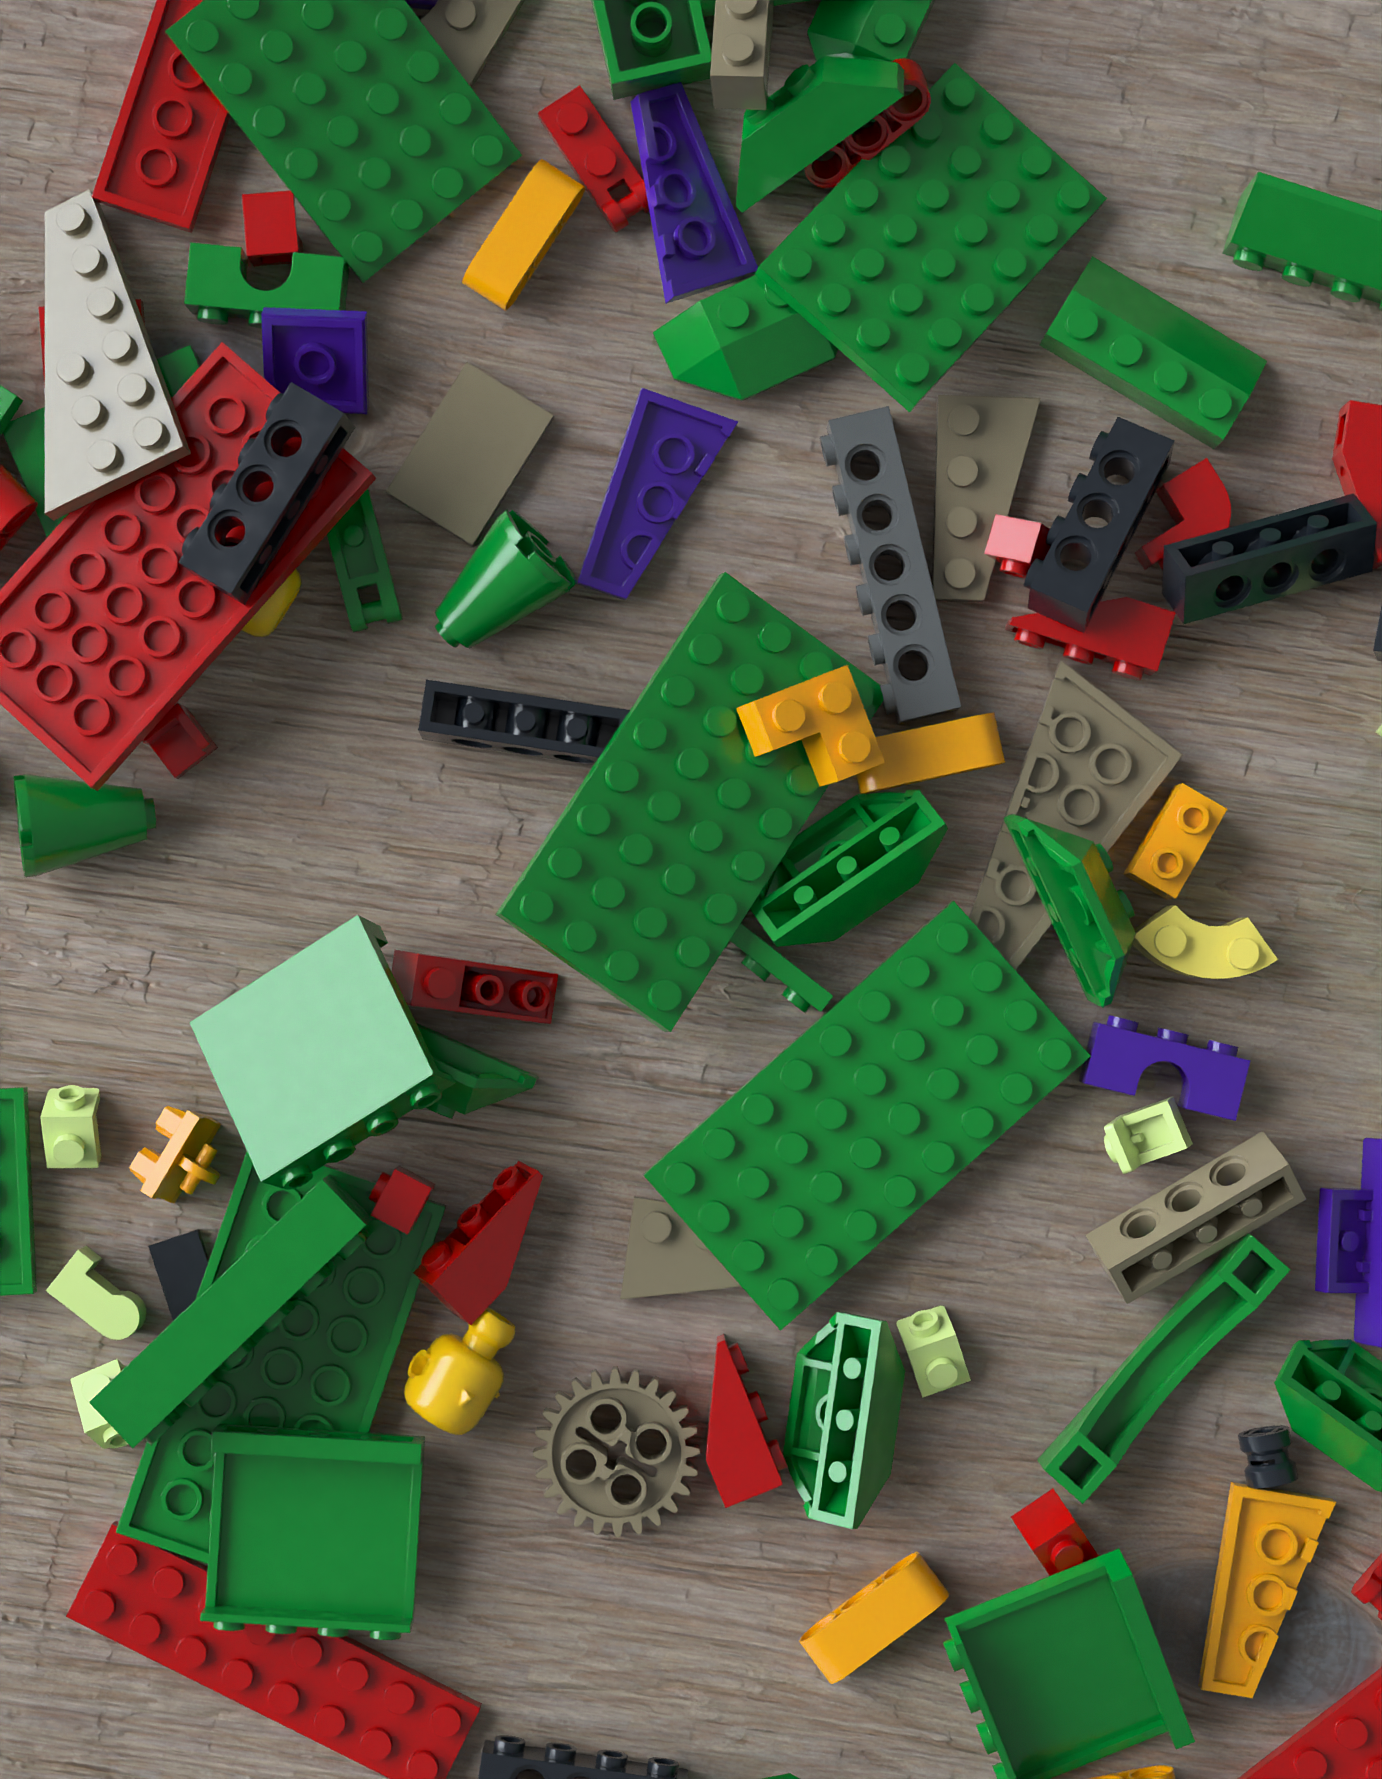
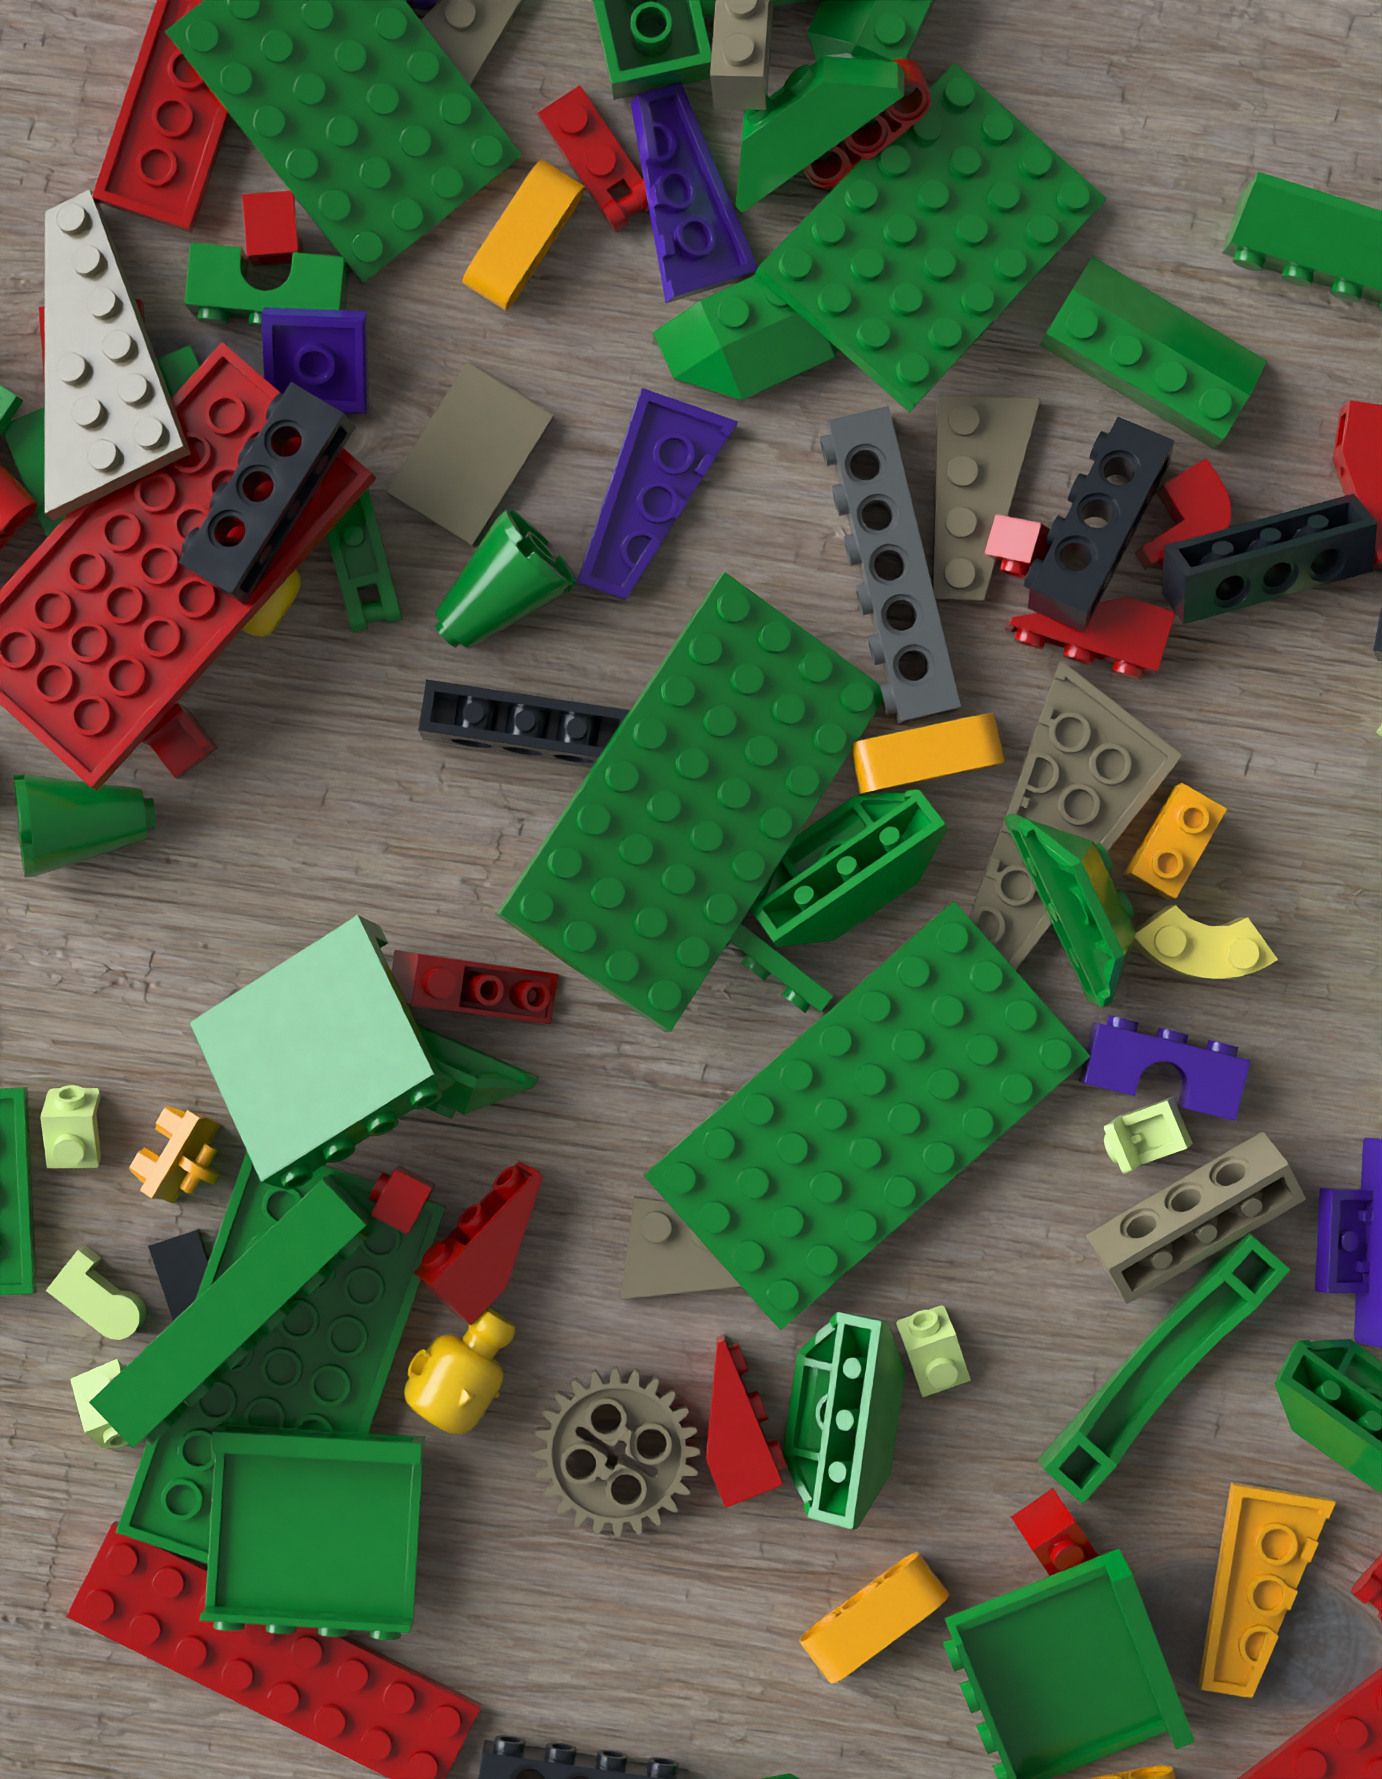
light orange brick [736,665,885,787] -> none
black wheel [1238,1425,1298,1488] -> none

